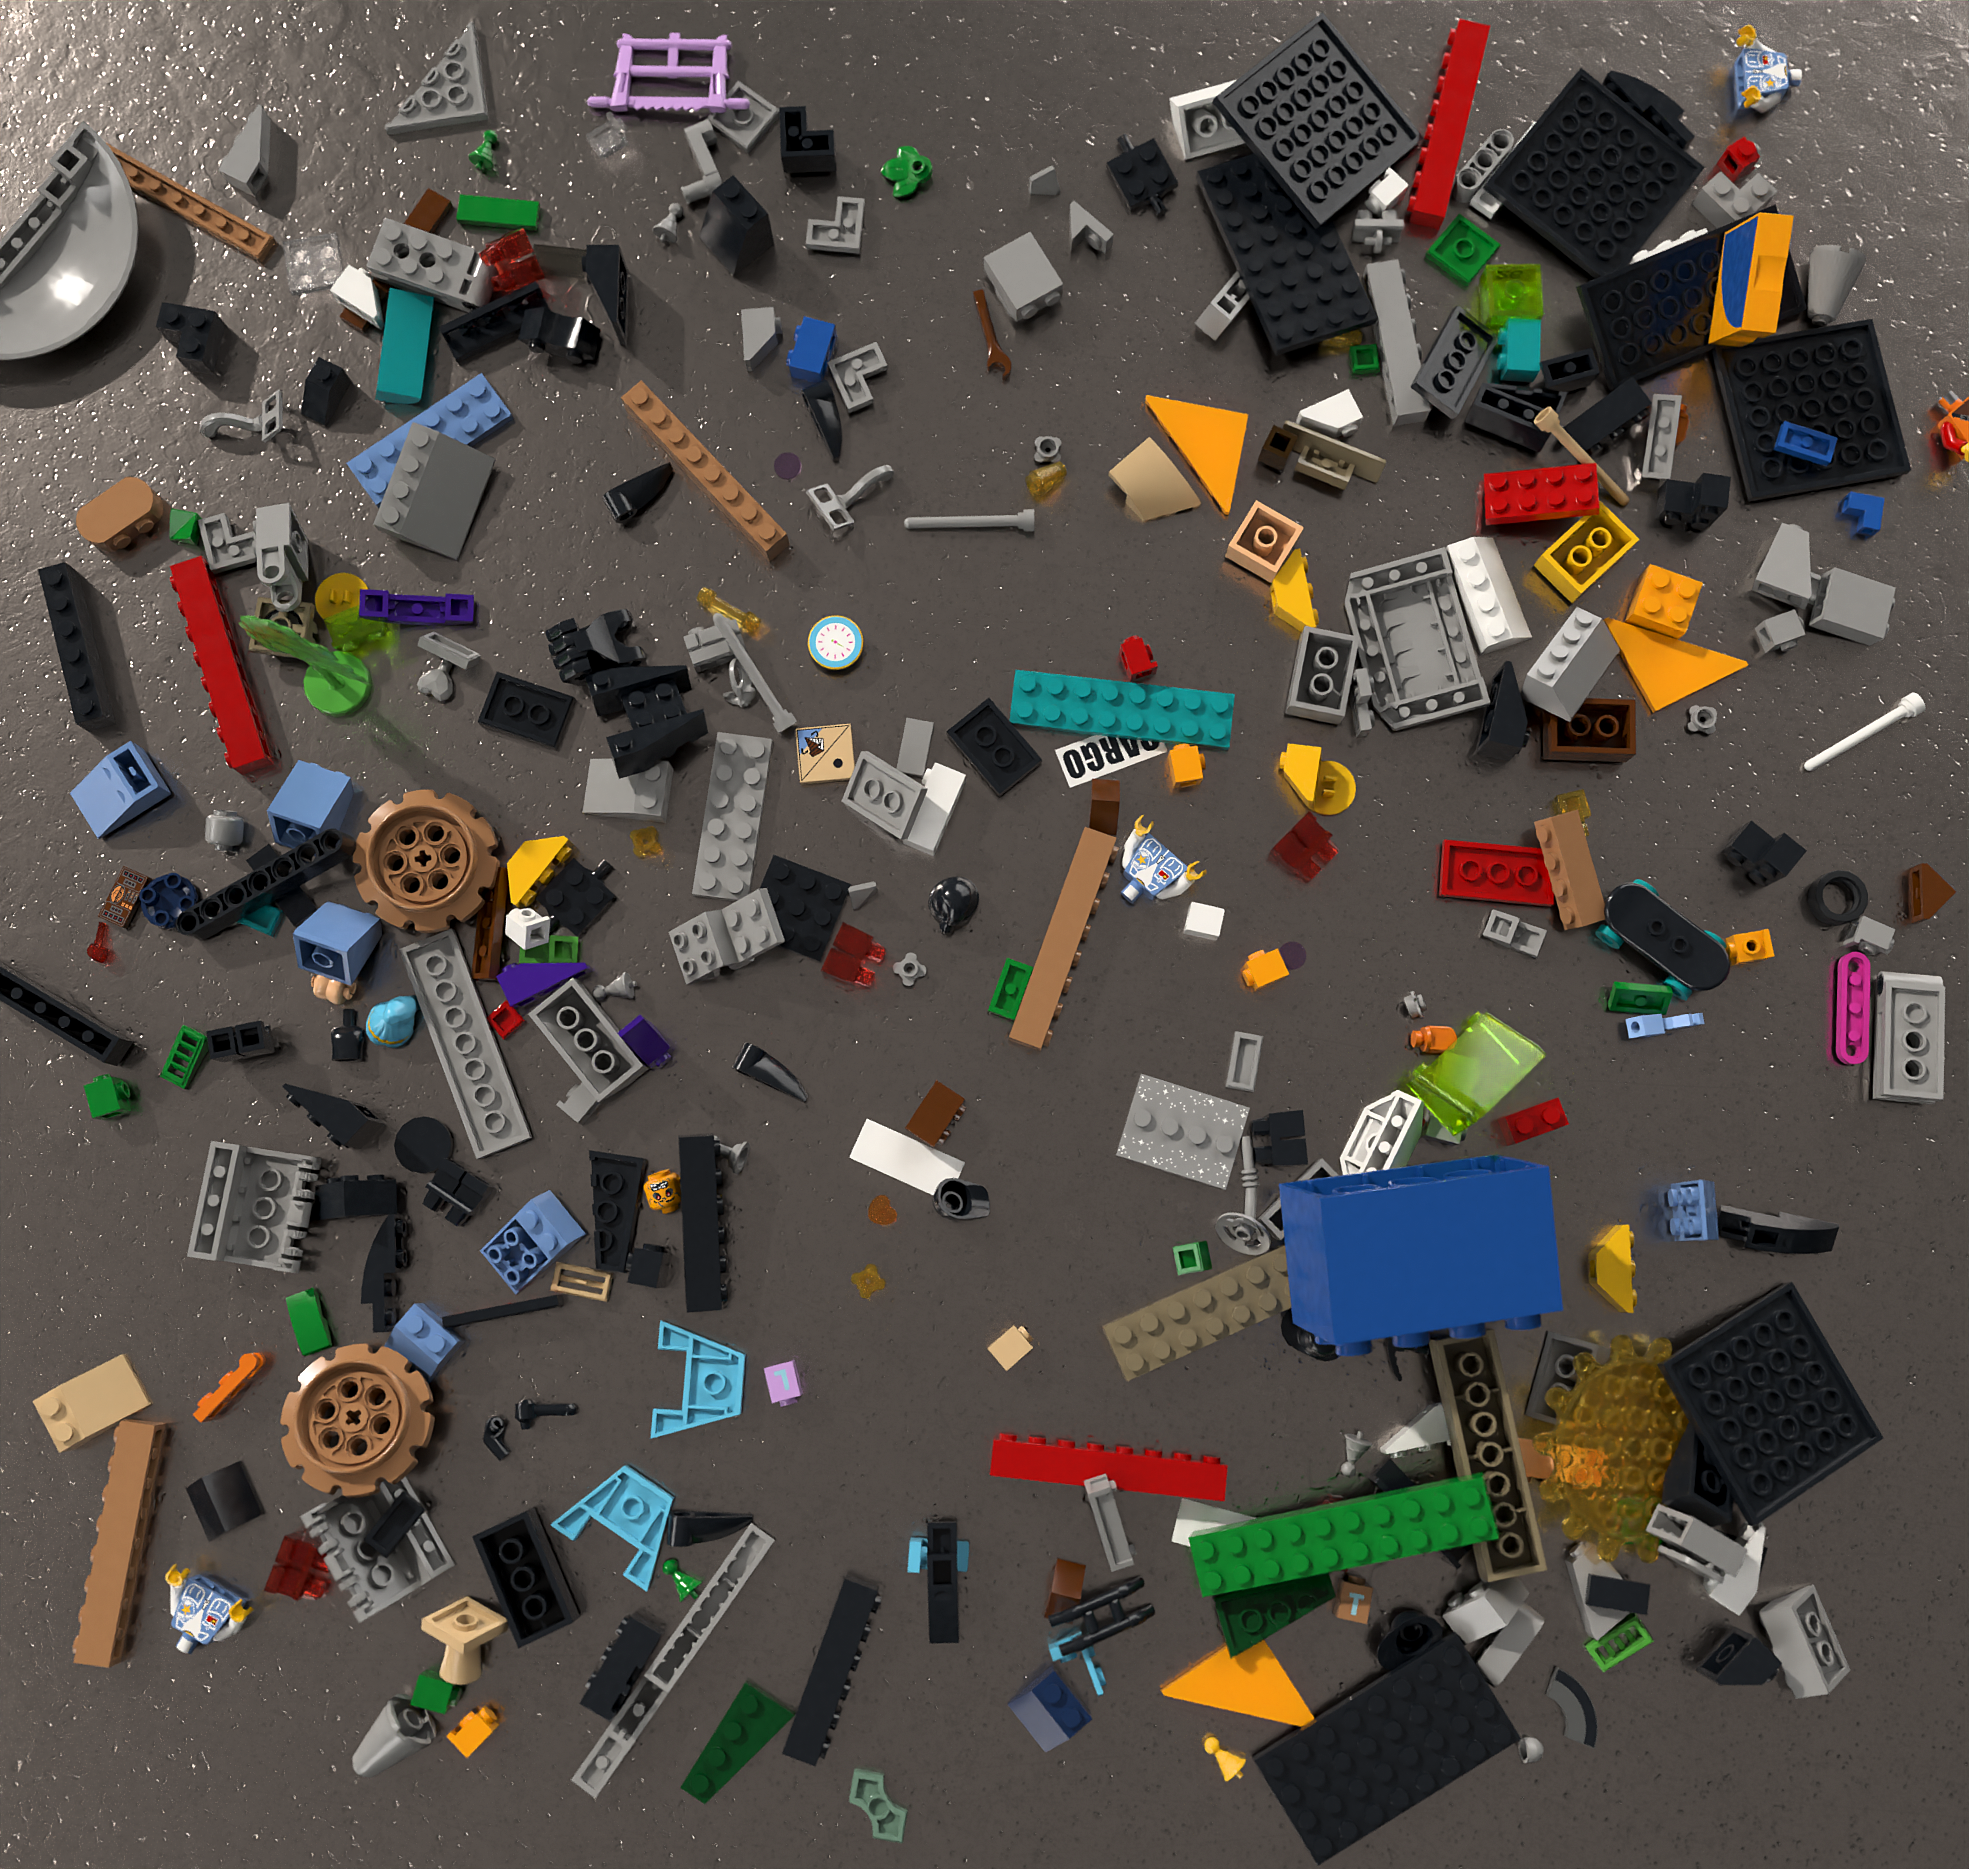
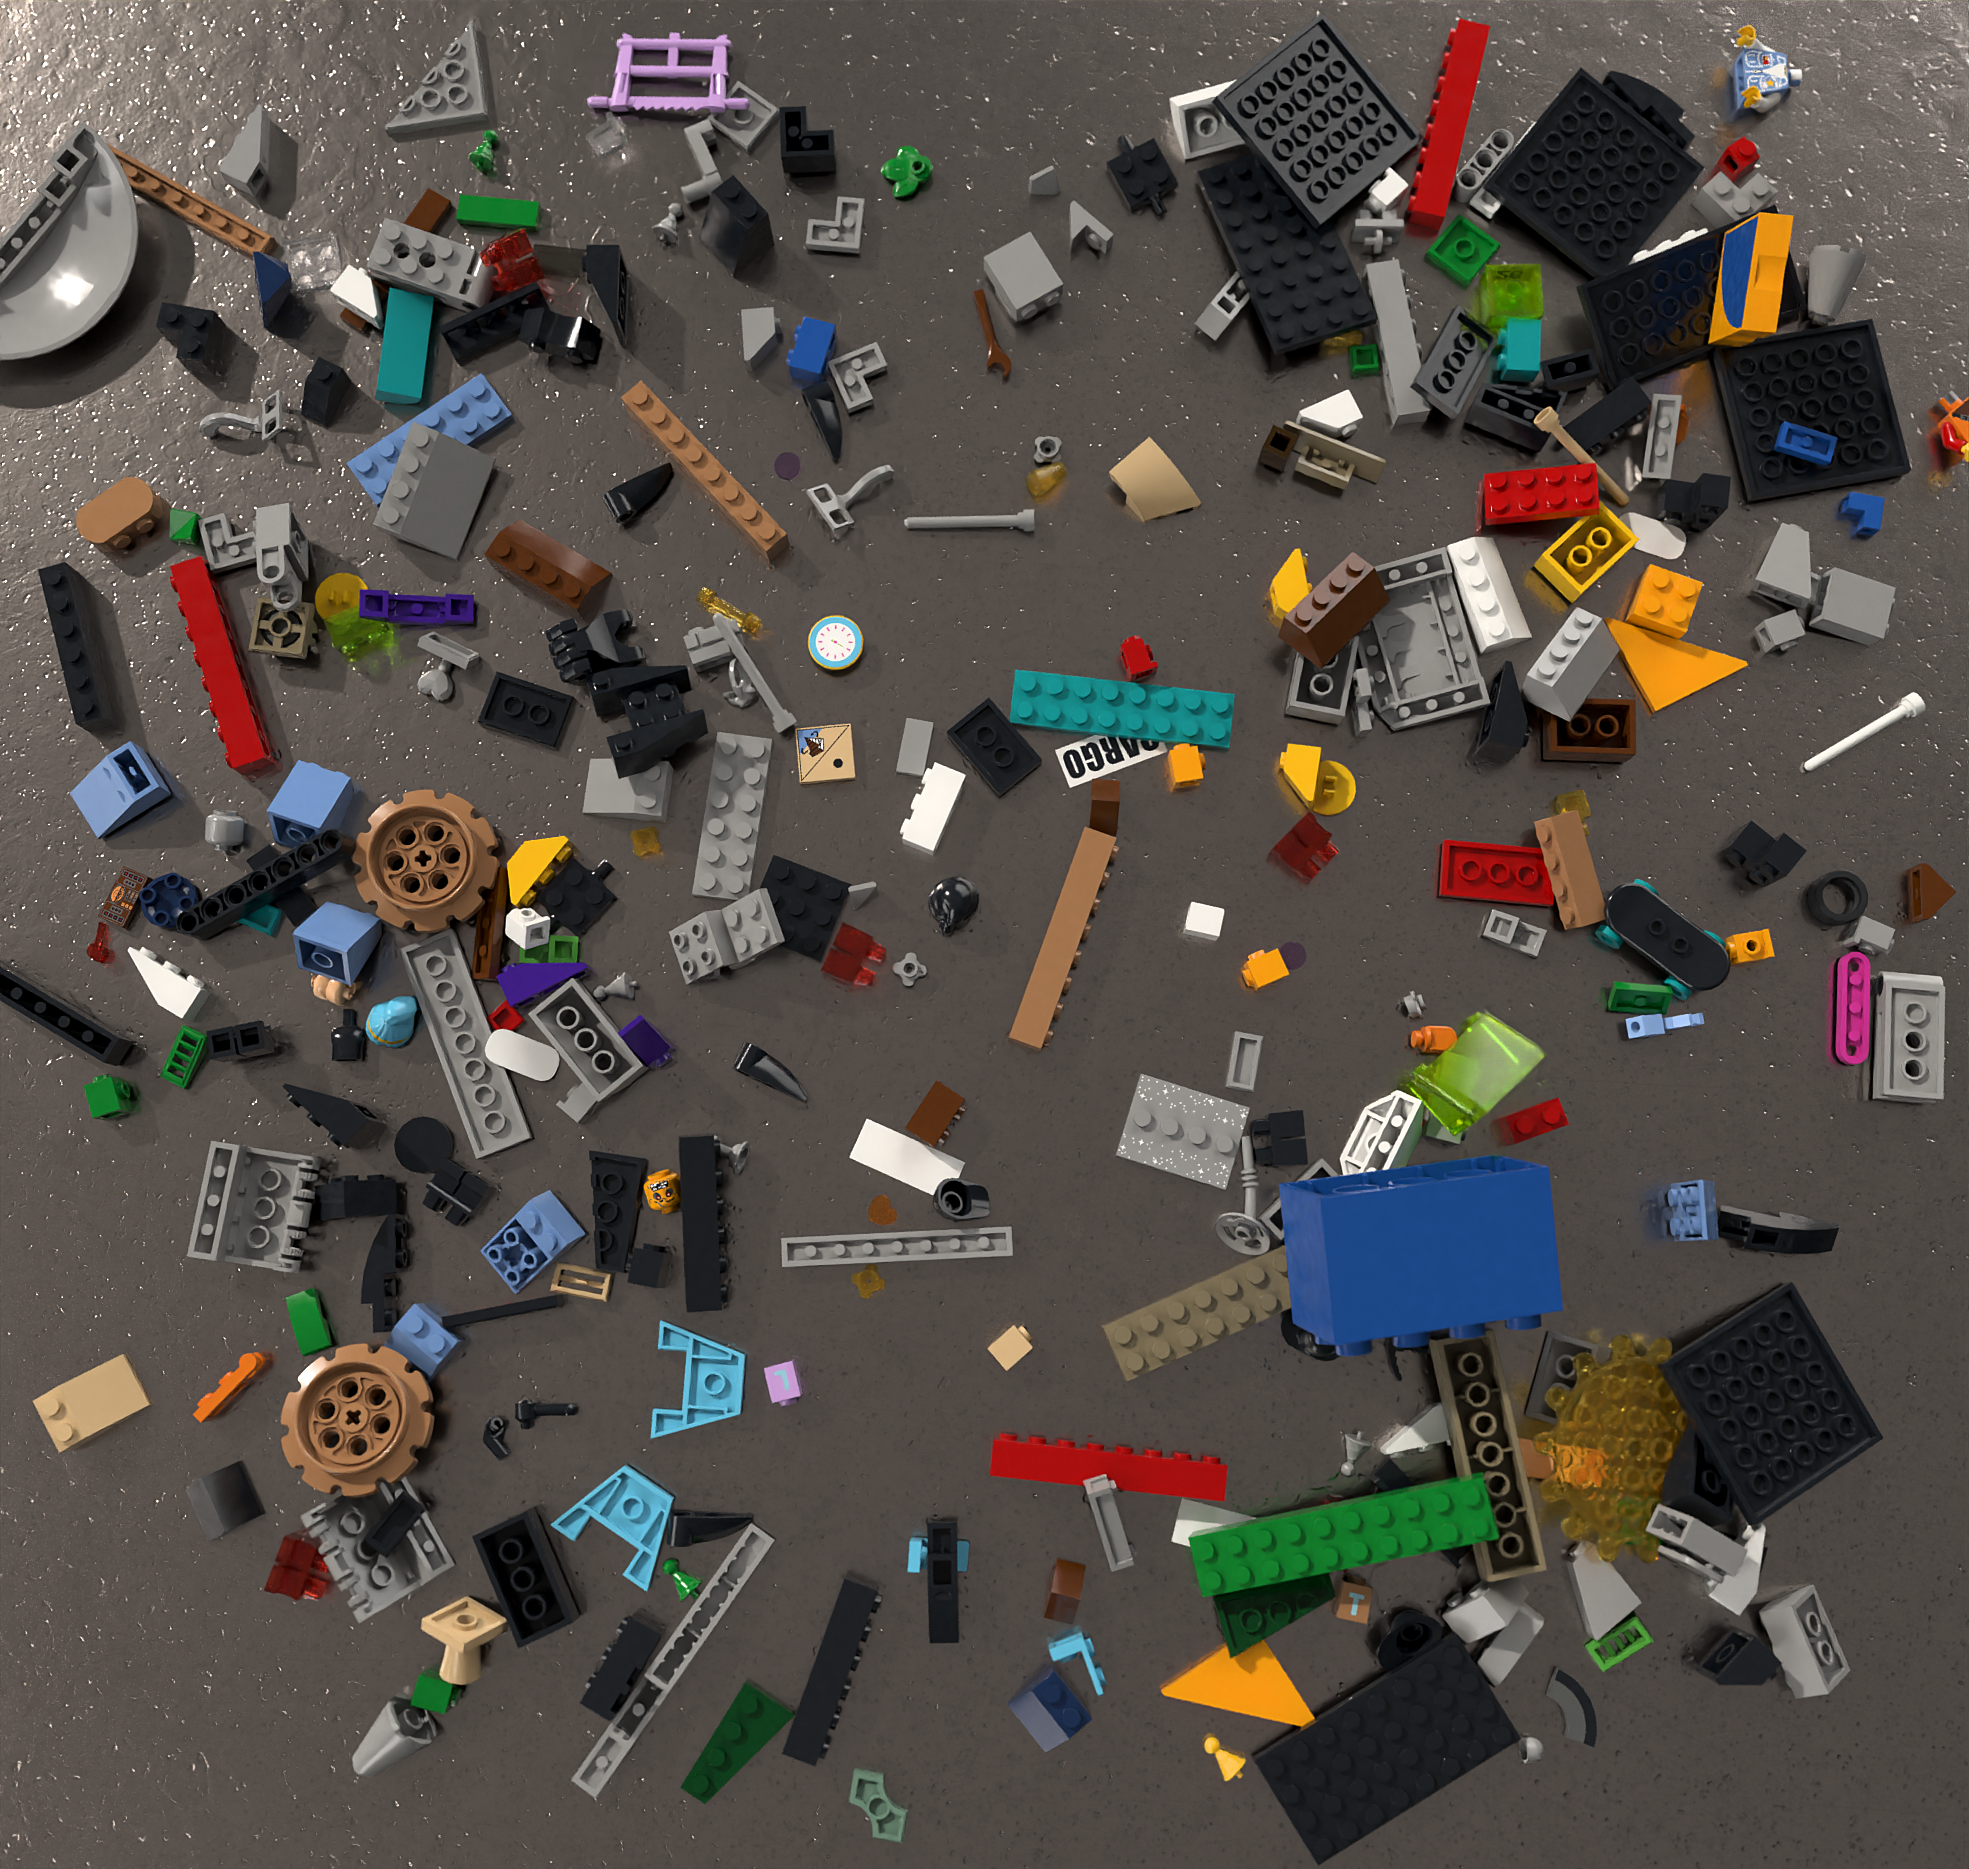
medium nougat brick [73,1419,166,1668] -> none
torso [165,1564,253,1654] -> none
bright green plant [238,615,372,717] -> none
light orange brick [446,1706,499,1758] -> none
light grey plate [842,751,928,839] -> none
green plate [988,958,1033,1021] -> none
black piece [1048,1576,1155,1657] -> none
torso [1121,815,1207,904] -> none
light orange tile [1145,395,1248,515] -> none
green slope [1173,1241,1212,1275] -> none
light nougat brick [1225,500,1304,583] -> none
black tile [1585,1573,1651,1615] -> none
yellow slope [1588,1225,1637,1313] -> none
light grey plate [1688,705,1717,734] -> none
none -> white slope [128,947,211,1022]
none -> dark blue slope [253,251,292,328]
none -> reddish brown slope [484,519,612,619]
none -> white sticker [485,1029,560,1081]
none -> light grey plate [781,1227,1013,1267]
none -> reddish brown slope [1278,552,1390,669]
none -> white sticker [1619,512,1686,560]

